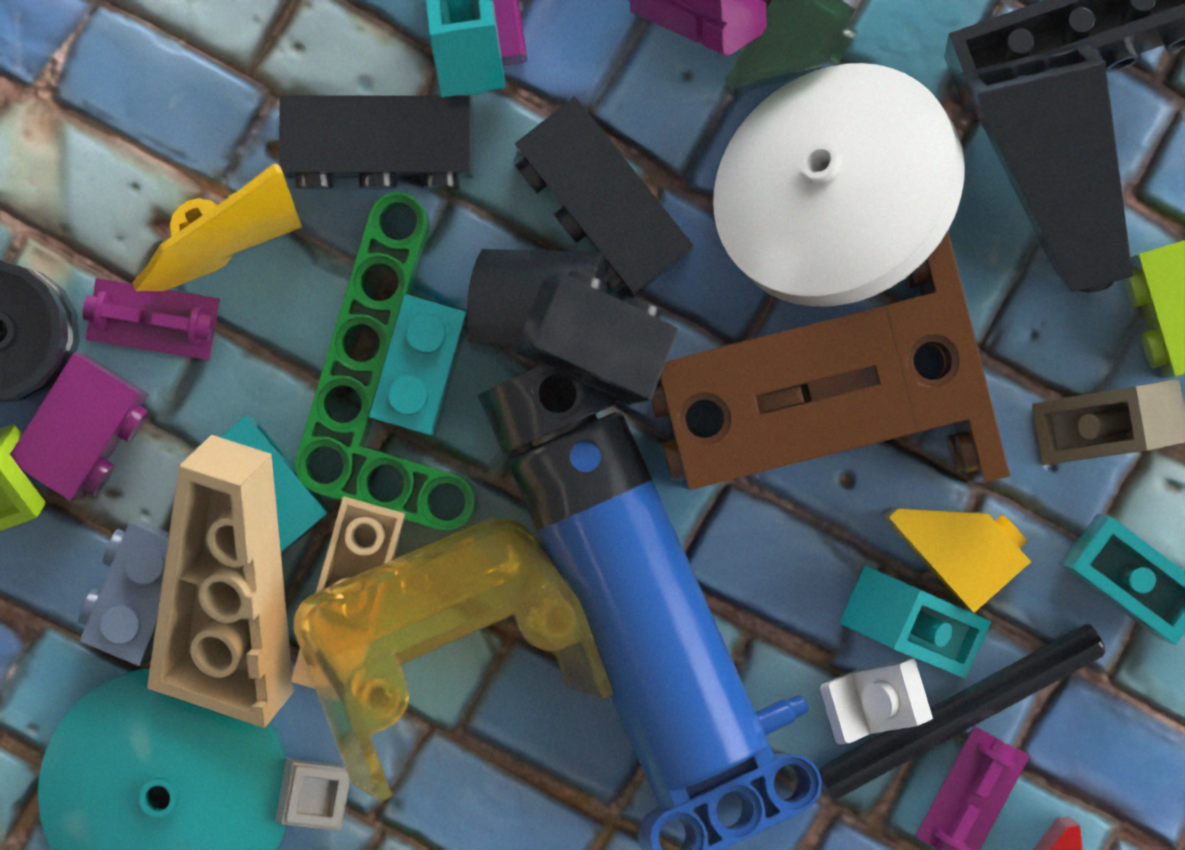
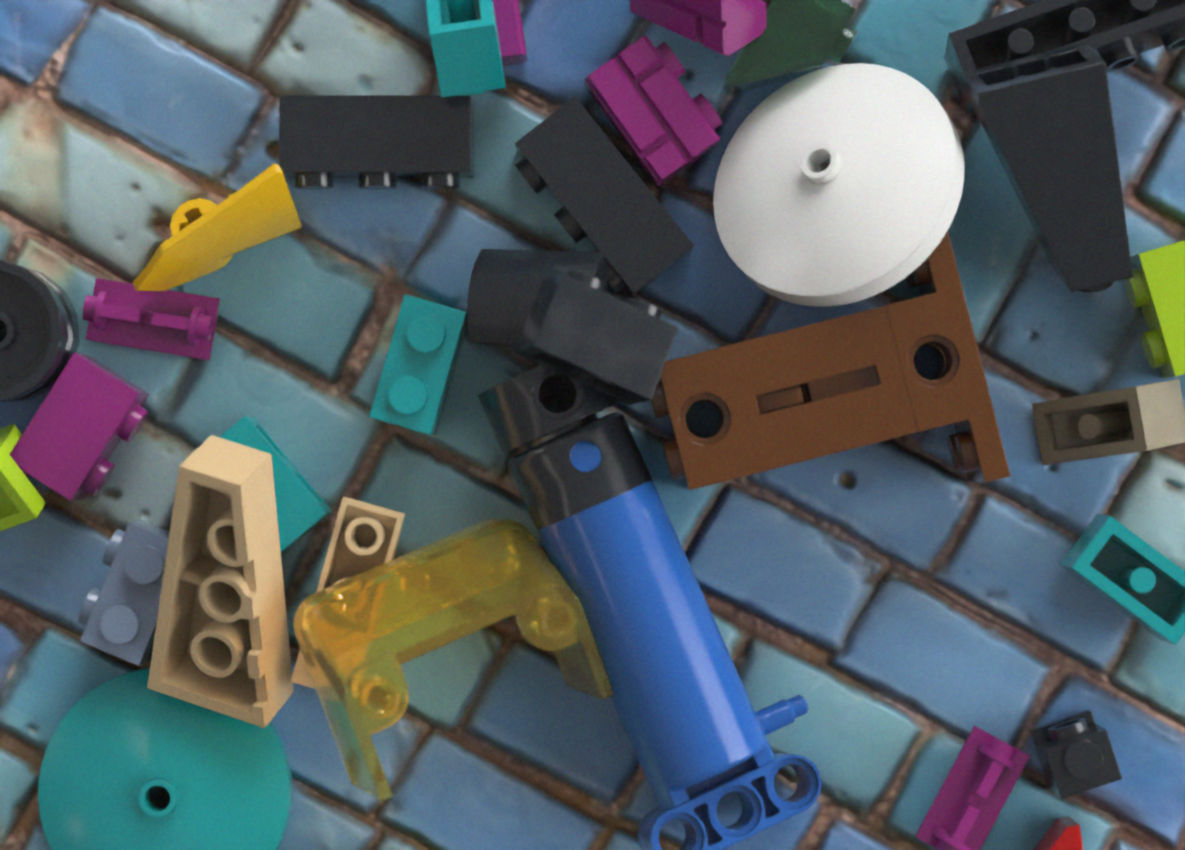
light grey tile [275,758,352,831] -> none
green beam [295,192,478,531] -> none
black axle [819,624,1105,798] -> none
white bracket [820,658,933,745] -> none
teal slope [839,565,992,679] -> none
yellow slope [882,507,1031,613] -> none
none -> magenta brick [584,35,722,188]
none -> black brick [1030,710,1123,799]

